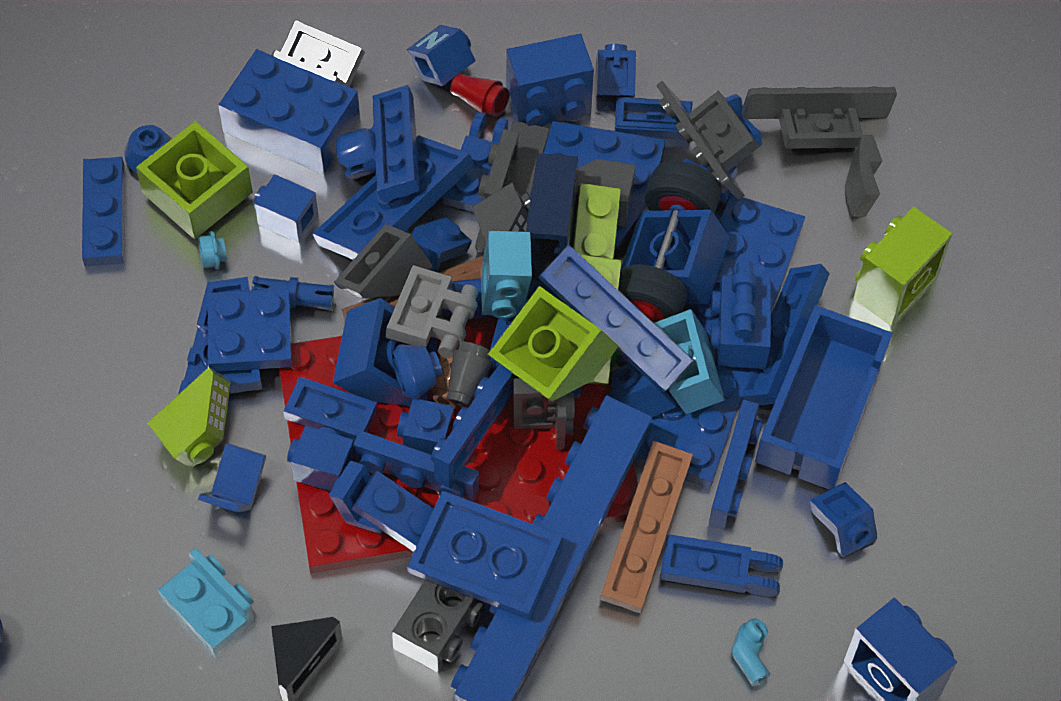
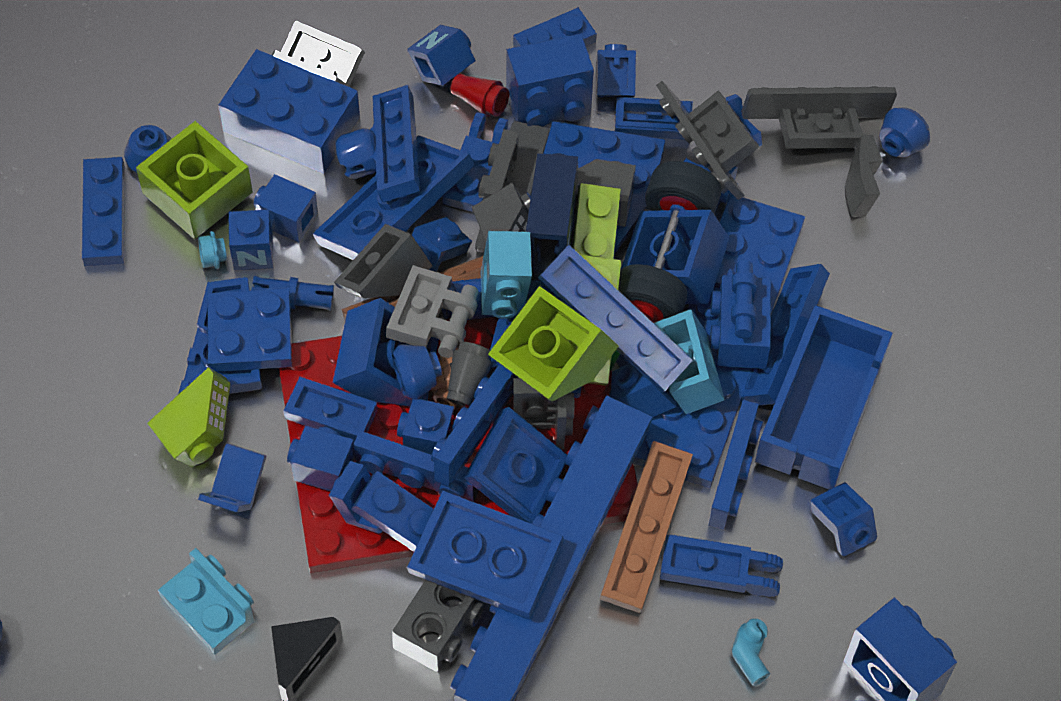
lime brick [853,206,953,326] -> none
none -> blue brick [229,210,274,271]
none -> blue plate [464,407,567,524]
none -> blue plate [513,7,597,47]
none -> blue cone [879,107,930,157]

